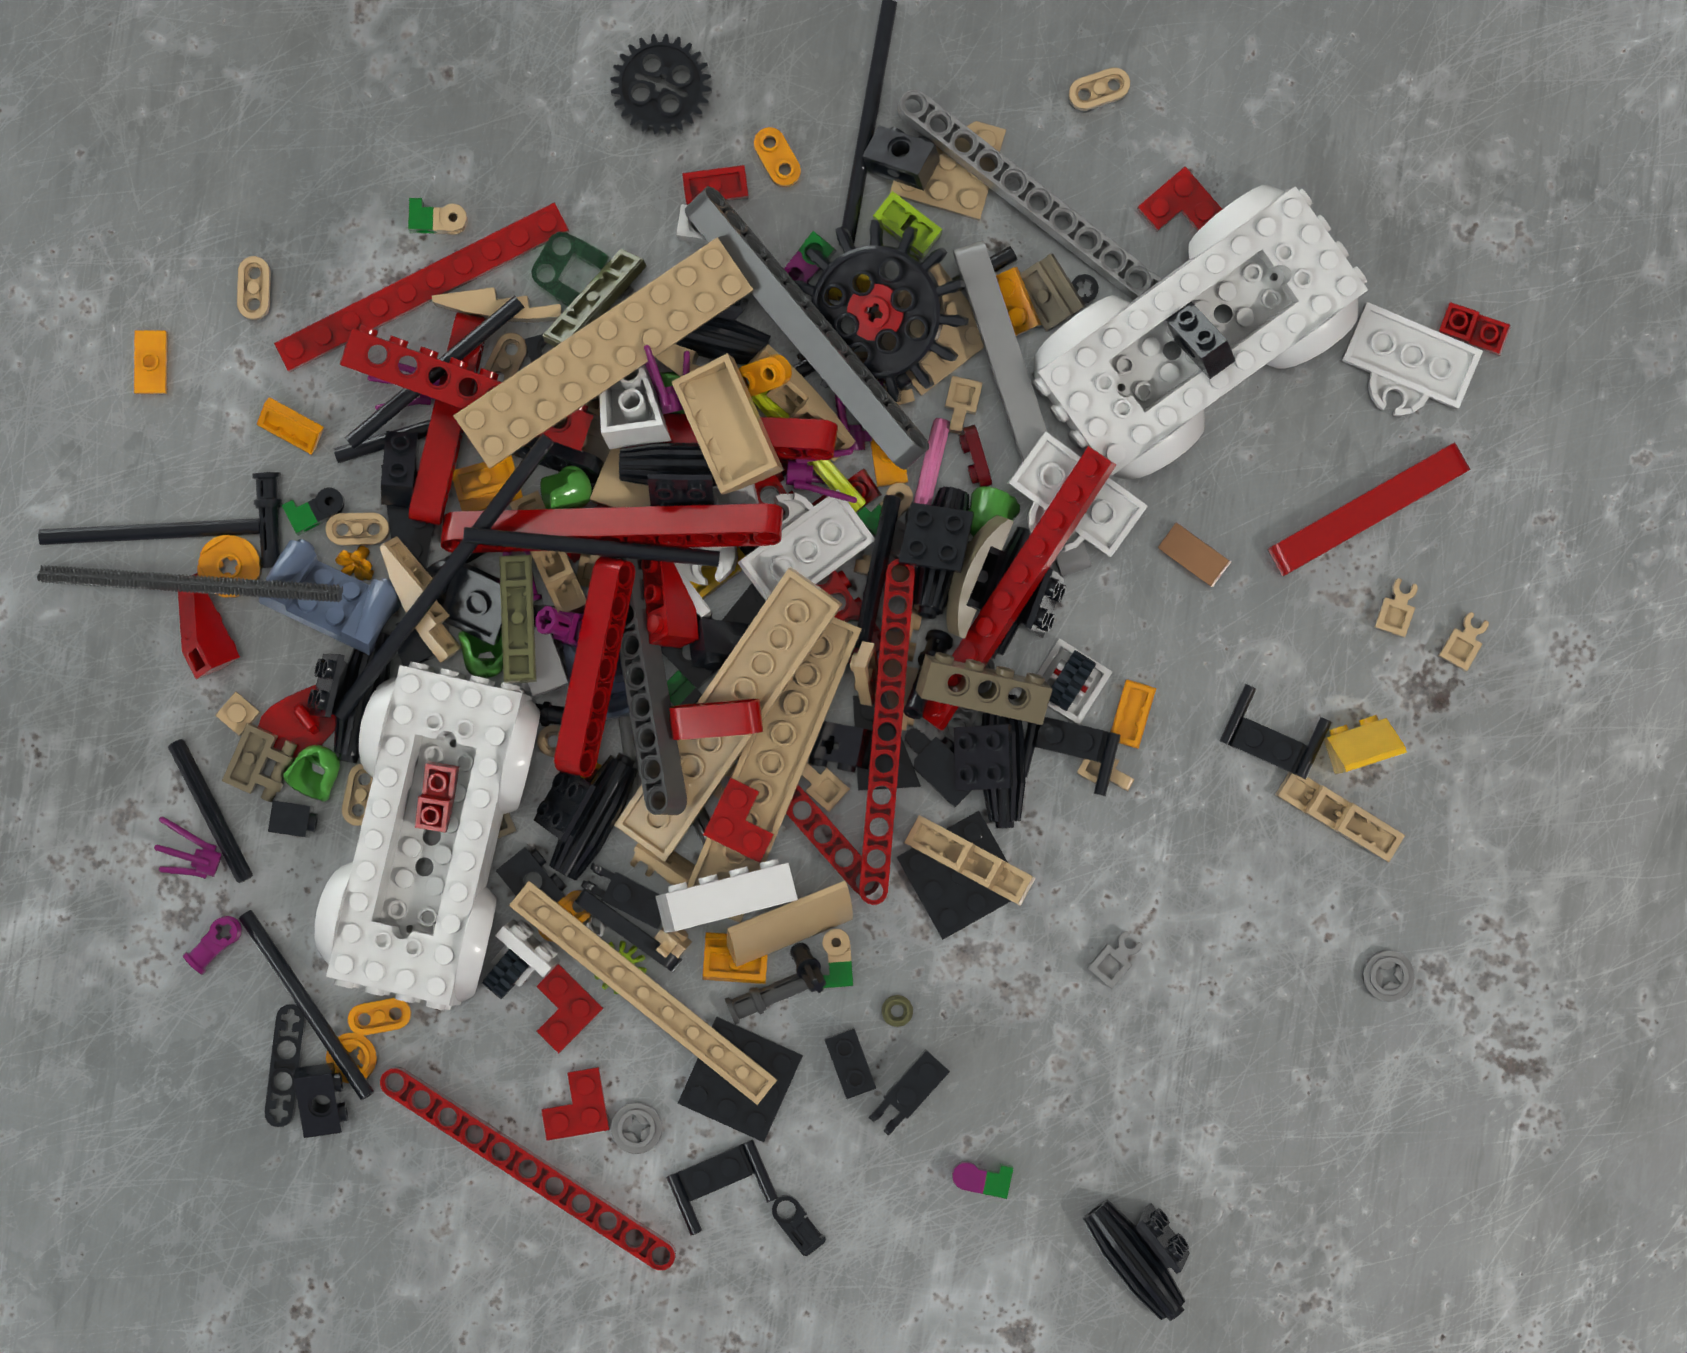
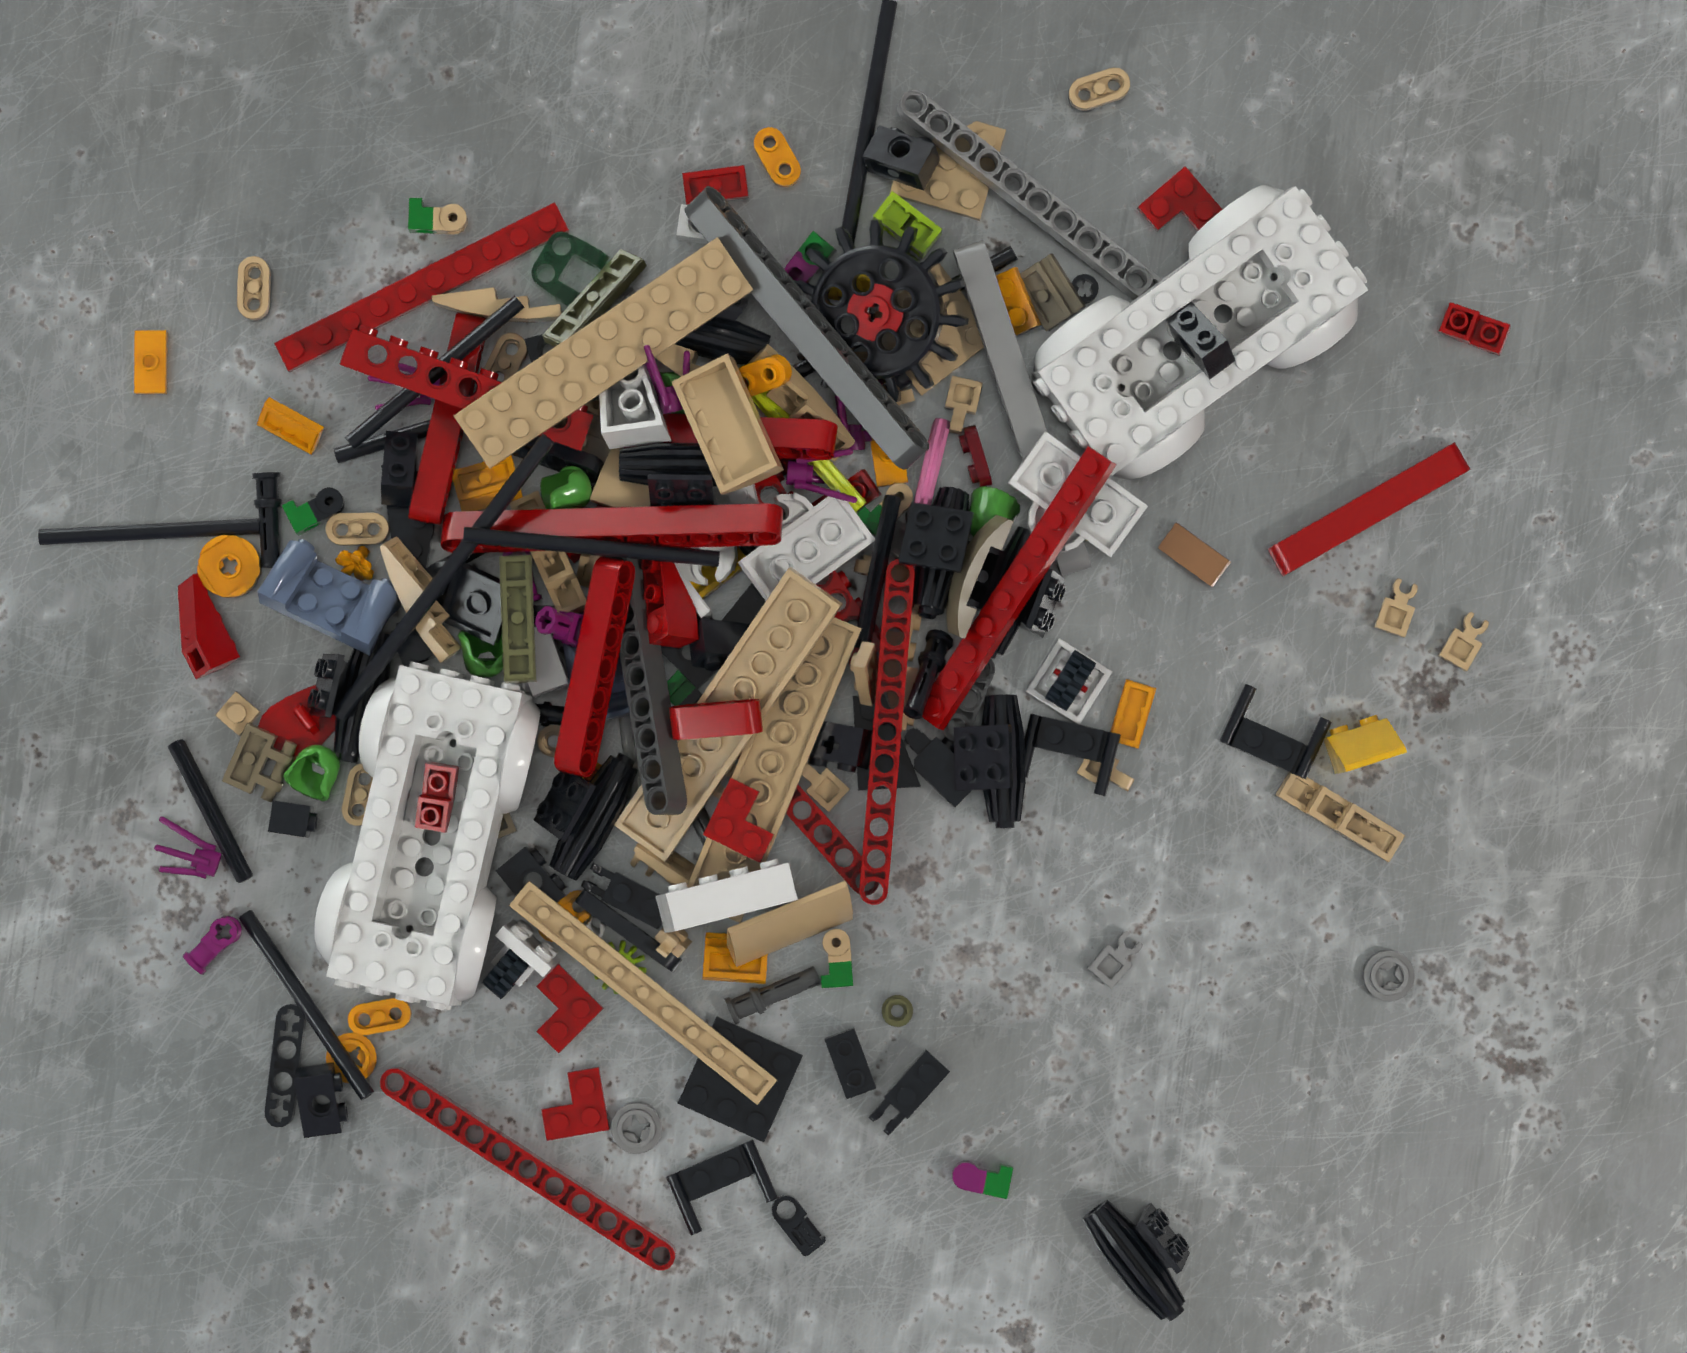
dark grey axle [37,565,343,603] -> none
black gear [610,34,712,137] -> none
black axle [790,943,826,993] -> none
black plate [896,811,1011,940] -> none
tan slope [904,815,1035,906] -> none
dark tan brick [916,652,1052,725] -> none
white plate [1342,302,1483,417] -> none

